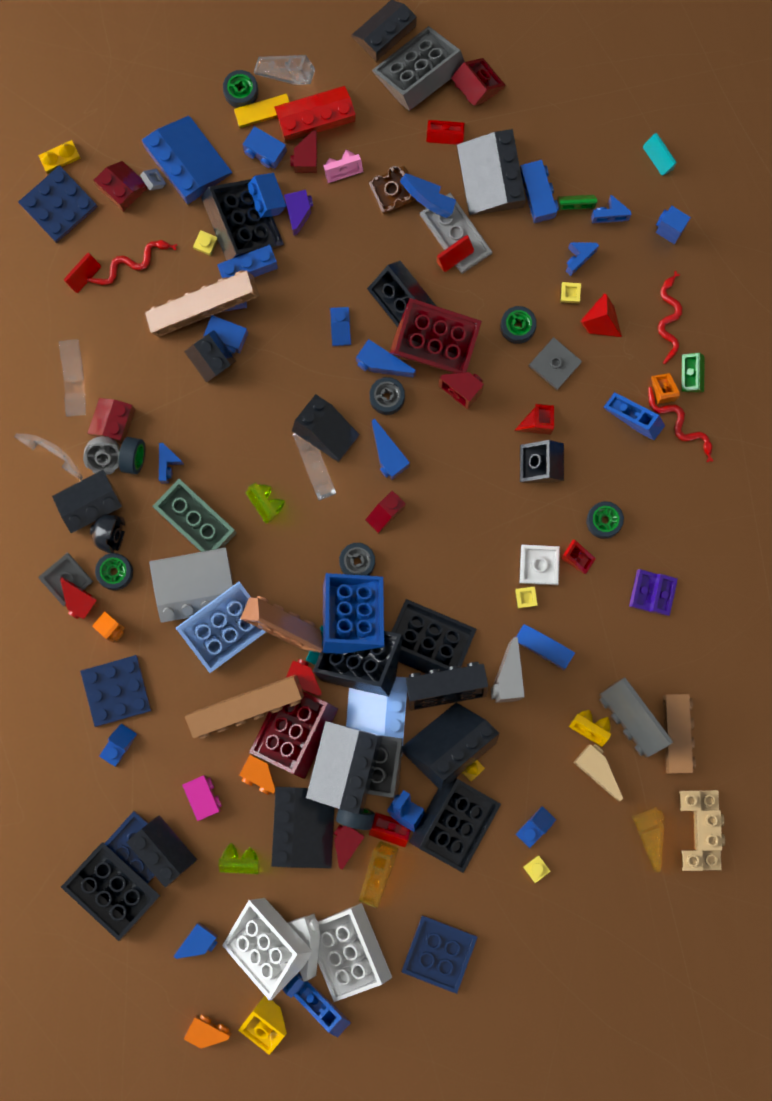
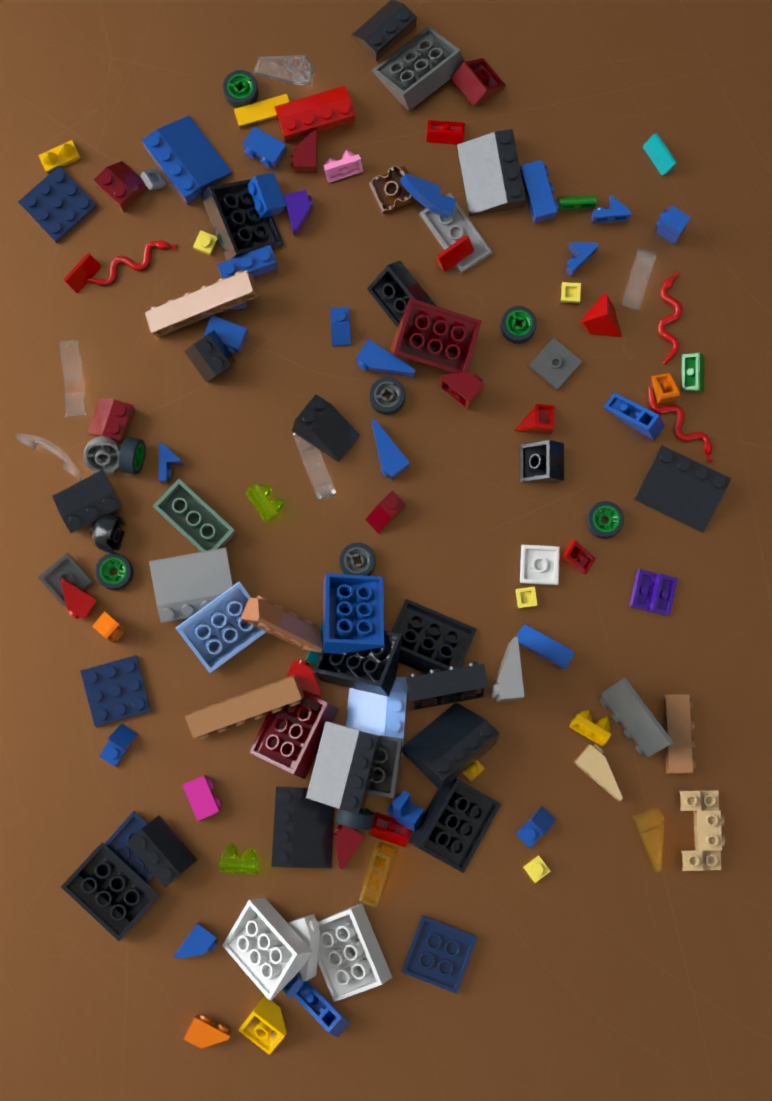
orange slope [239,755,276,795] -> none
none -> clear slope [621,247,656,310]
none -> black slope [634,445,731,533]

